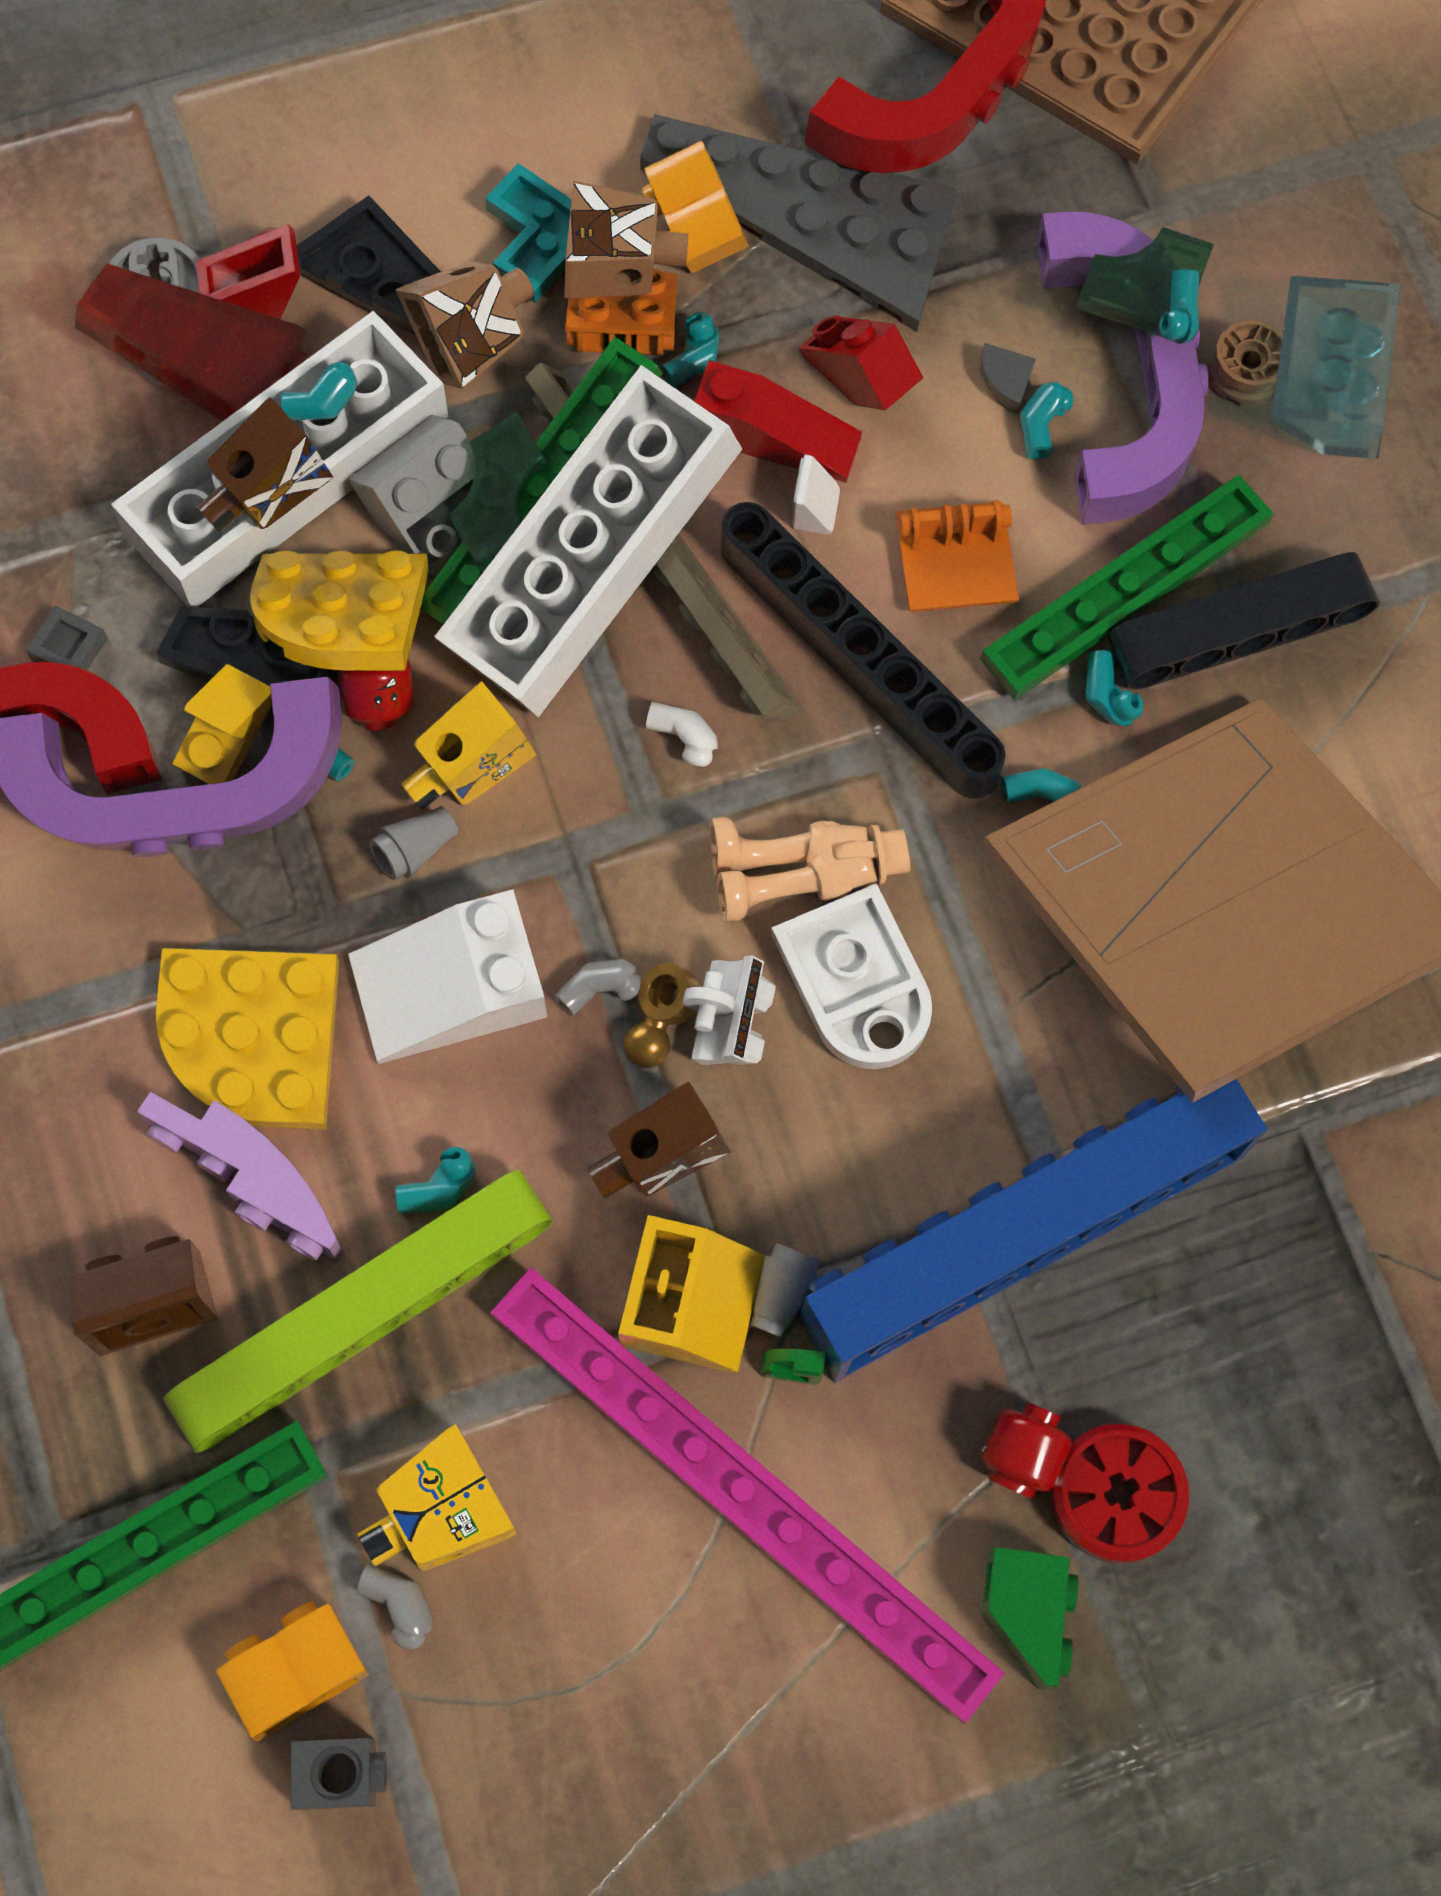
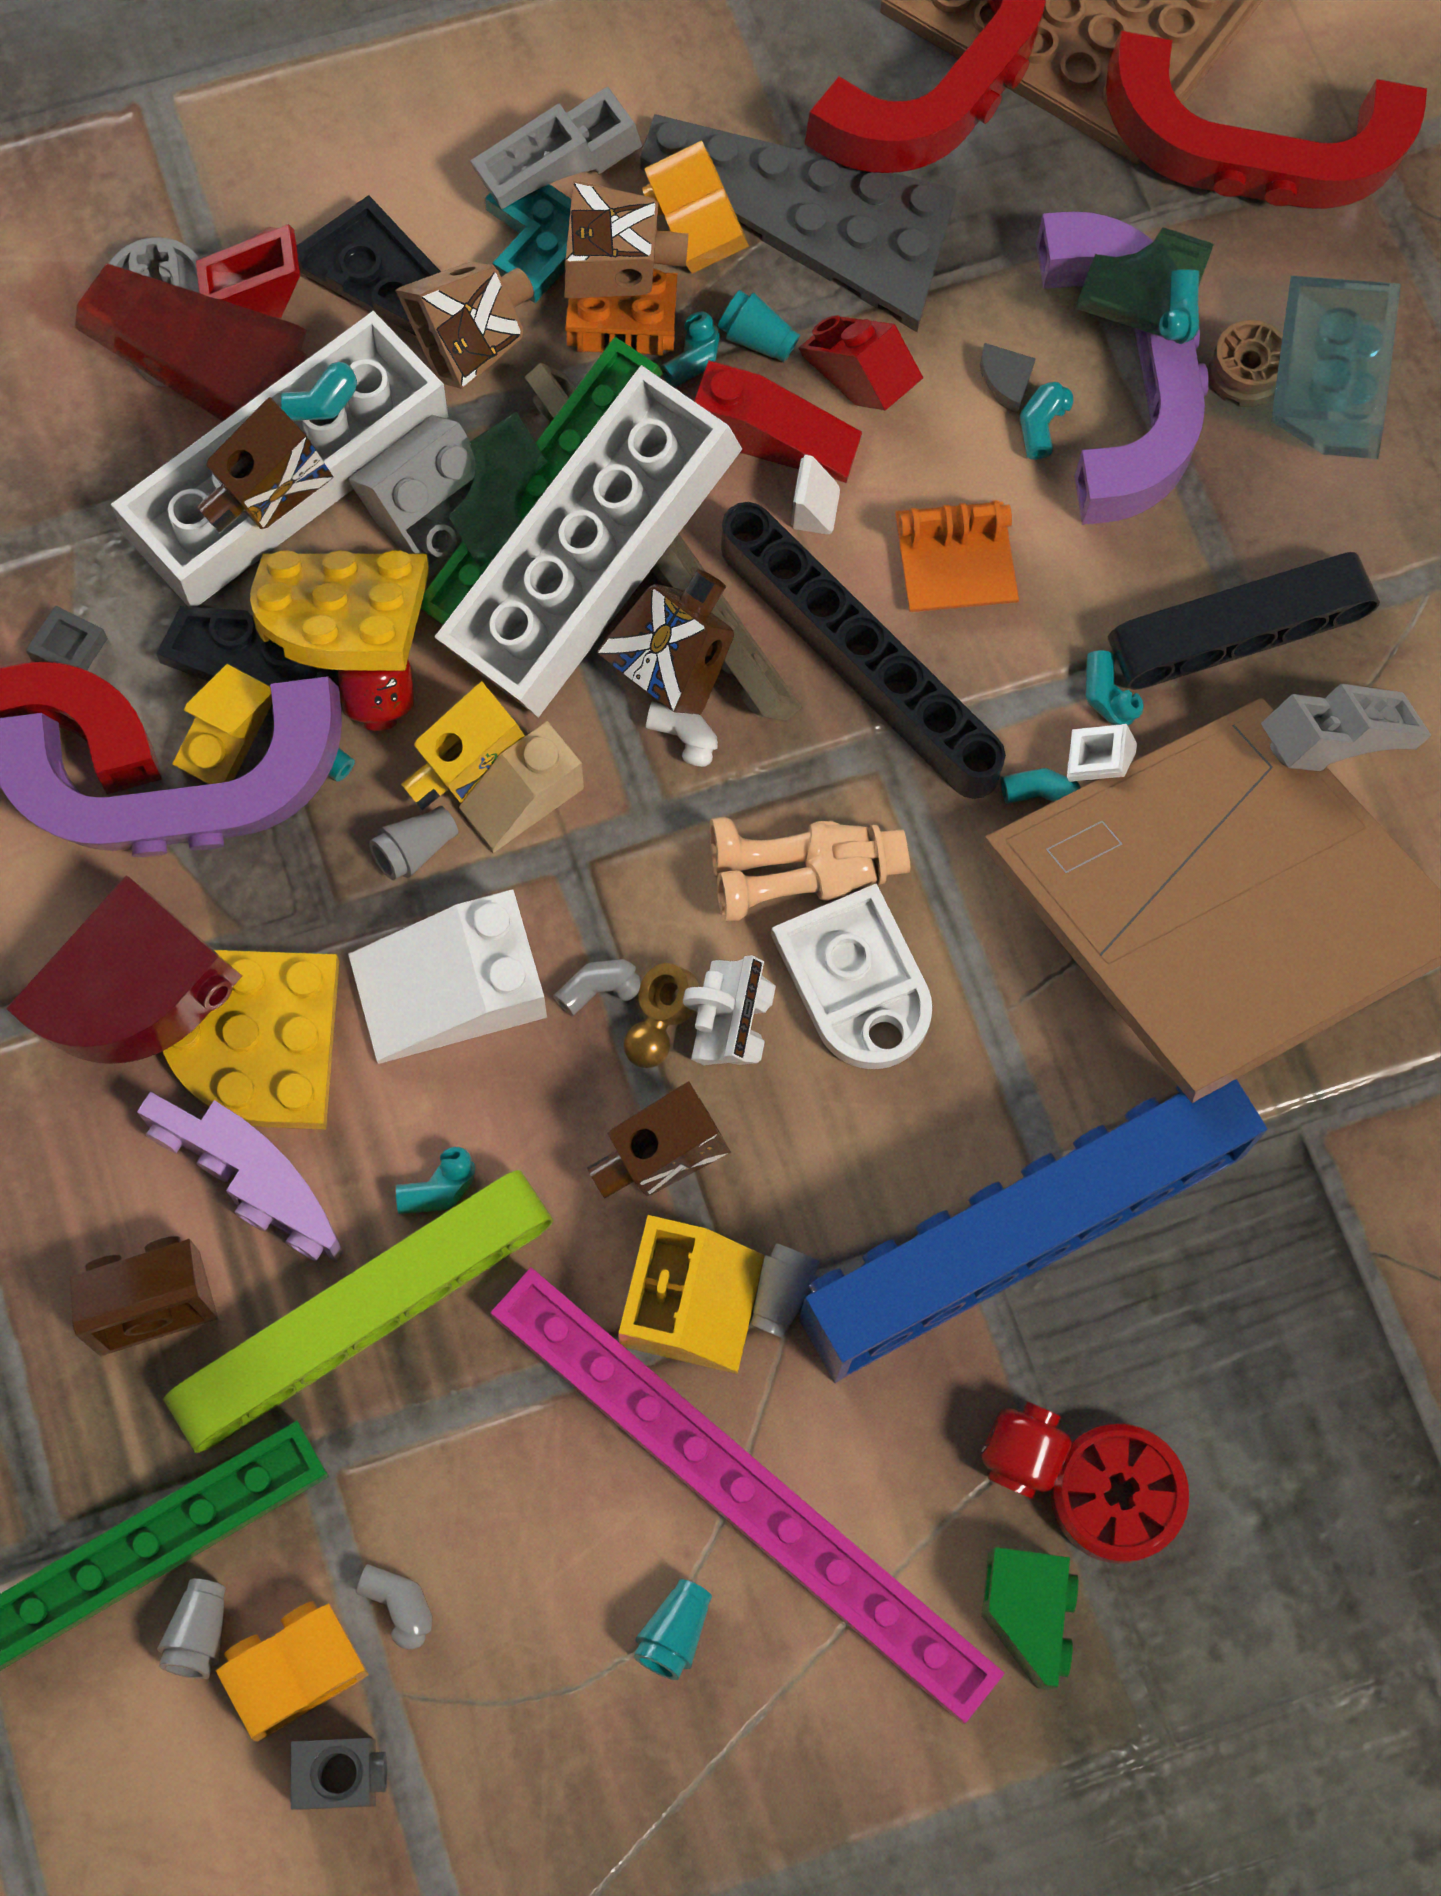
yellow torso [357,1424,517,1572] -> none
green tile [760,1349,826,1385] -> none
green plate [980,474,1274,701] -> none
none -> dark red brick [6,875,242,1064]
none -> light grey cone [157,1579,226,1679]
none -> tan slope [459,721,584,853]
none -> light grey slope [470,86,642,209]
none -> torso [597,569,734,715]
none -> teal cone [634,1579,712,1680]
none -> teal cone [717,290,801,363]
none -> white slope [1067,724,1137,782]
none -> red arch [1106,30,1427,209]
none -> light grey slope [1261,684,1432,771]

